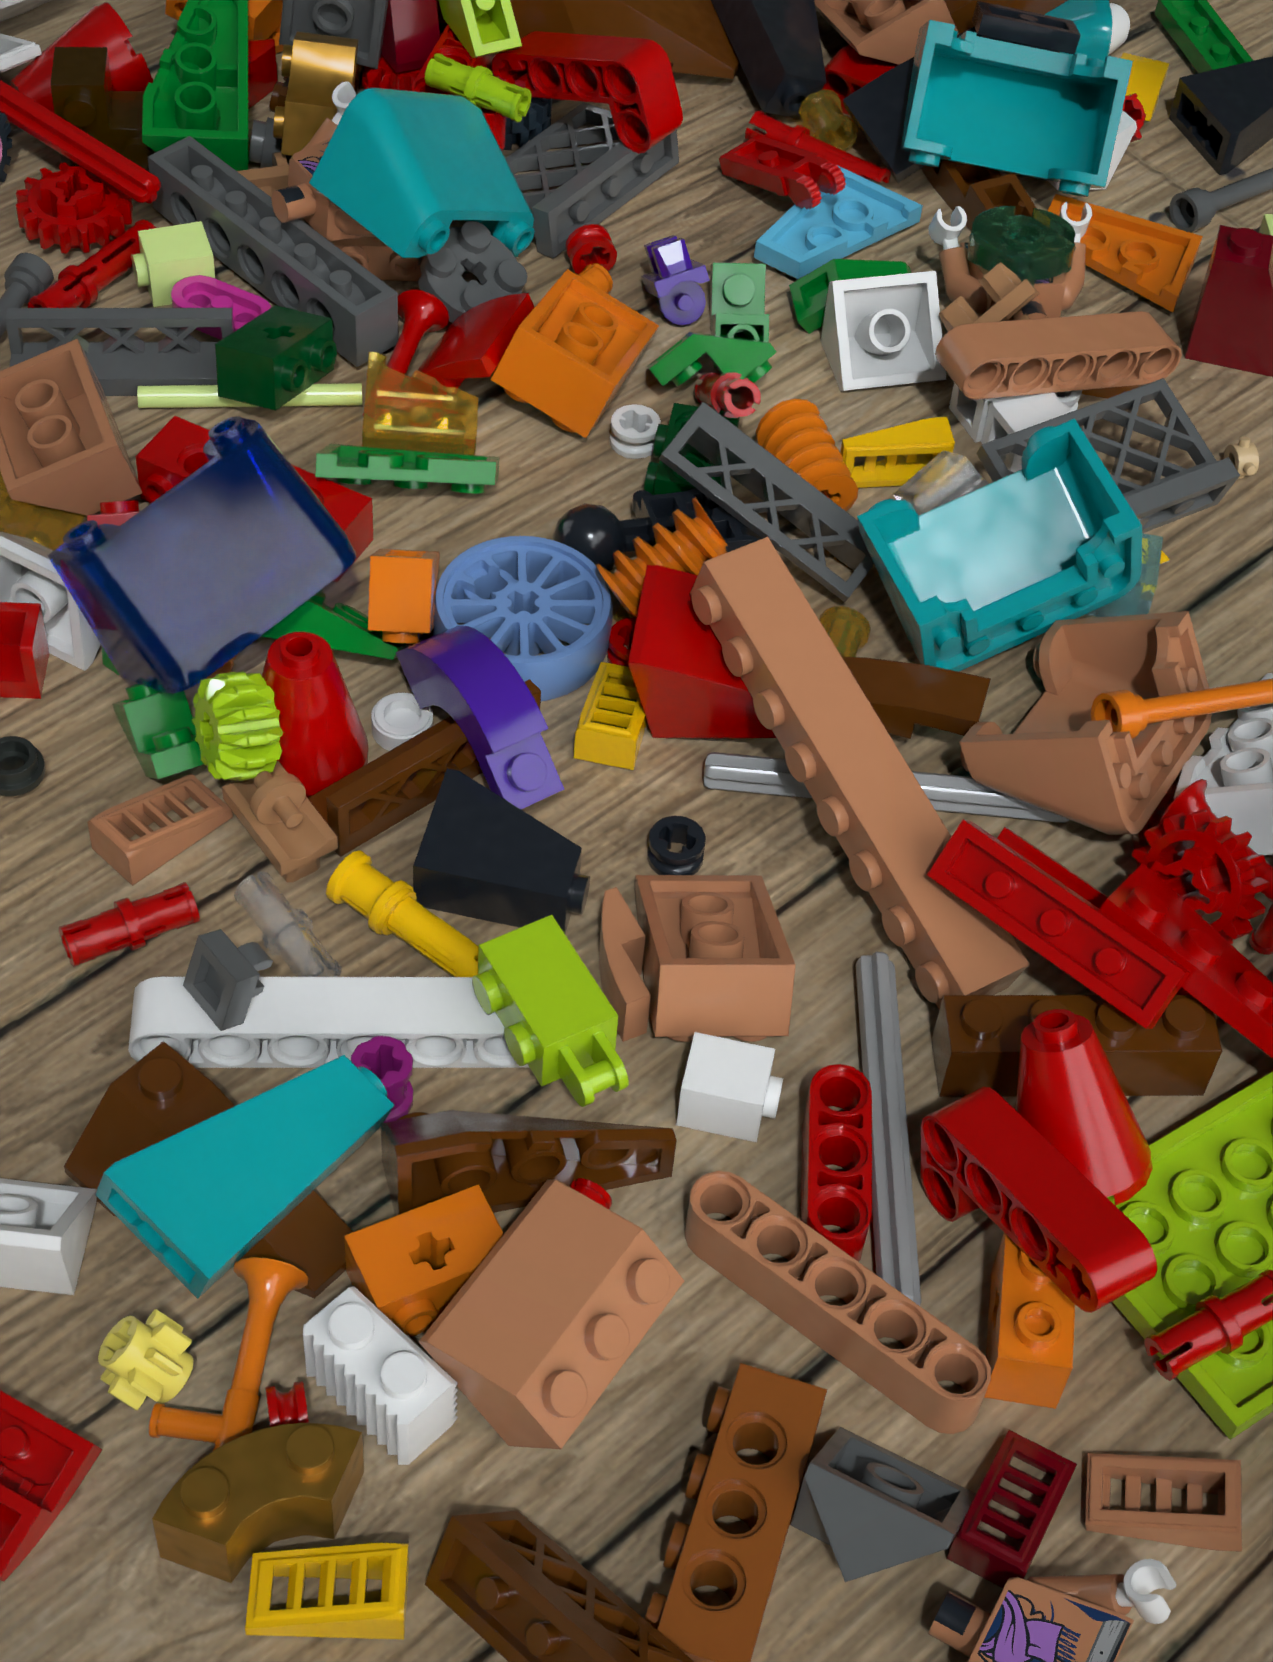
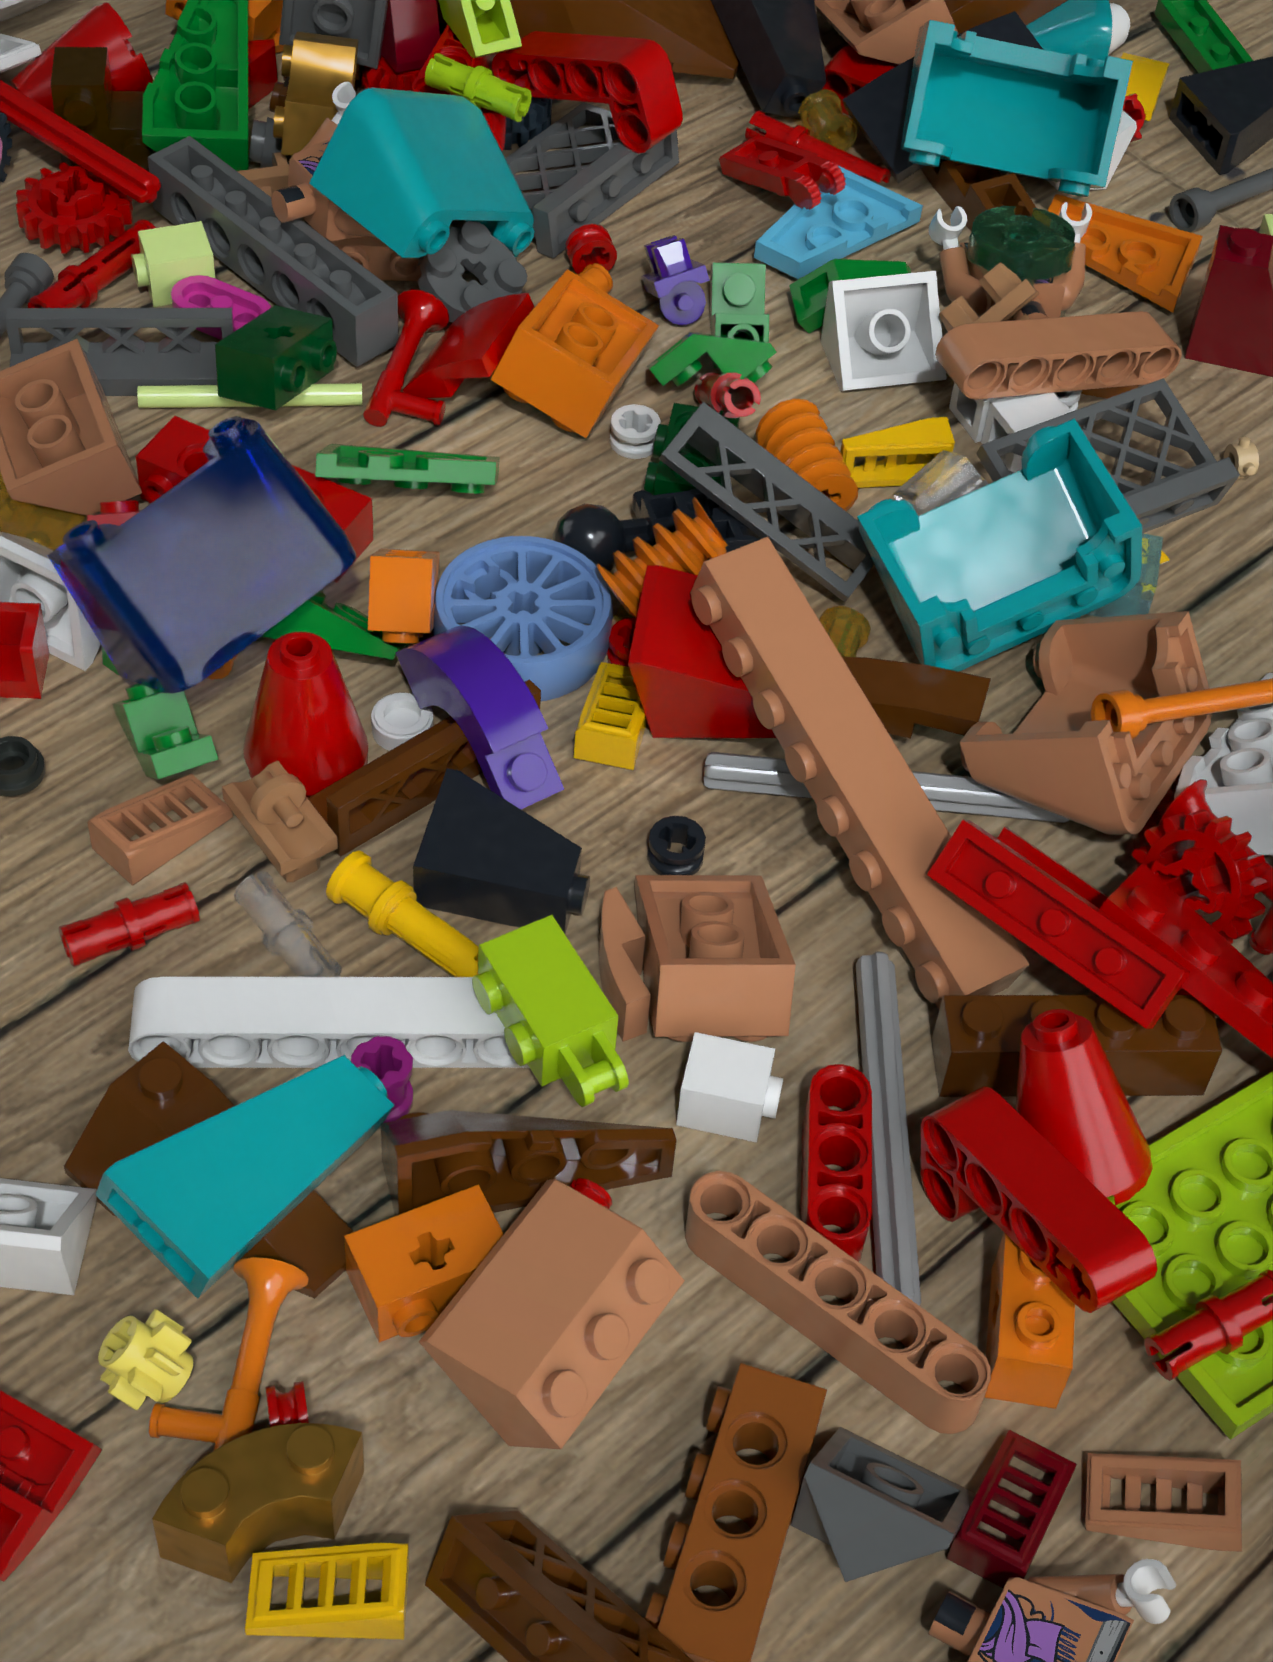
dark grey tile [183,929,273,1031] -> none
lime gear [192,671,283,781] -> none
white brick [303,1286,458,1465] -> none
clear yellow wing [362,352,478,455] -> none
black plate [972,1,1081,55] -> none

